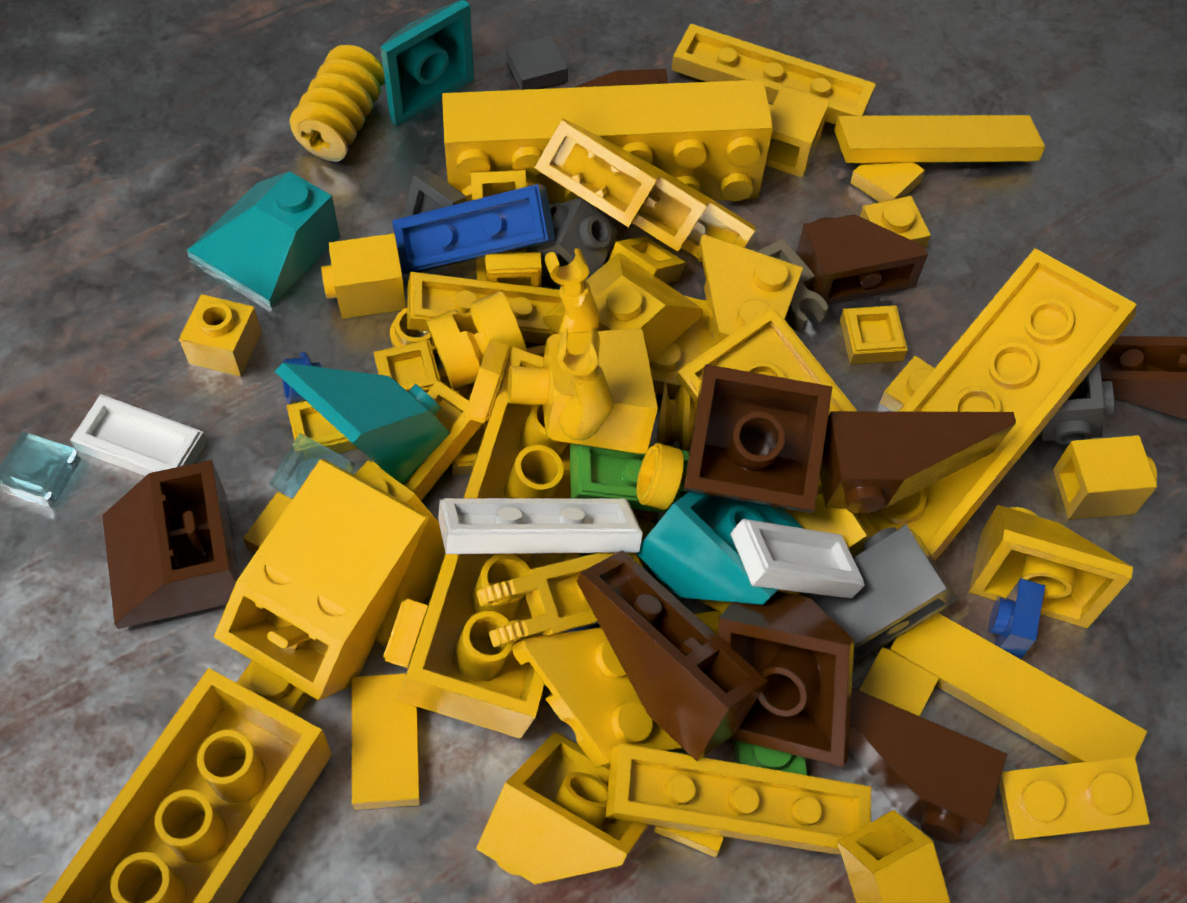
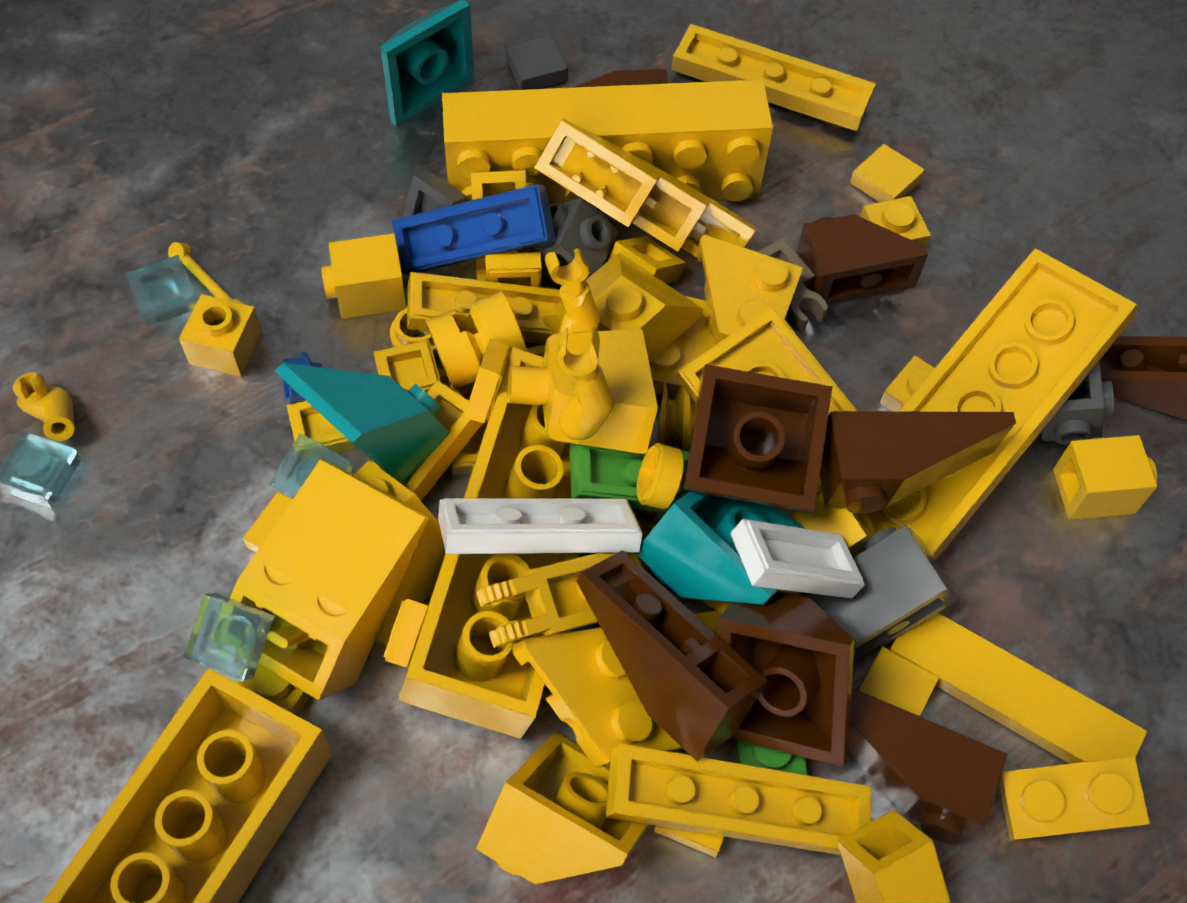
white tile [70,394,207,476] -> none
reddish brown slope [102,460,240,629] -> none
teal slope [187,171,340,307] -> none
yellow piece [289,45,385,162] -> none
yellow tile [352,673,421,810] -> none
yellow brick [765,85,830,178] -> none
yellow tile [834,115,1045,163] -> none
yellow tile [840,305,908,365] -> none
yellow slope [968,505,1133,629] -> none
blue plate [988,578,1045,659] -> none
none -> yellow arm [13,372,75,442]
none -> clear light blue plate [125,255,198,327]
none -> yellow hinge [168,242,244,304]
none -> clear light blue plate [183,593,274,681]

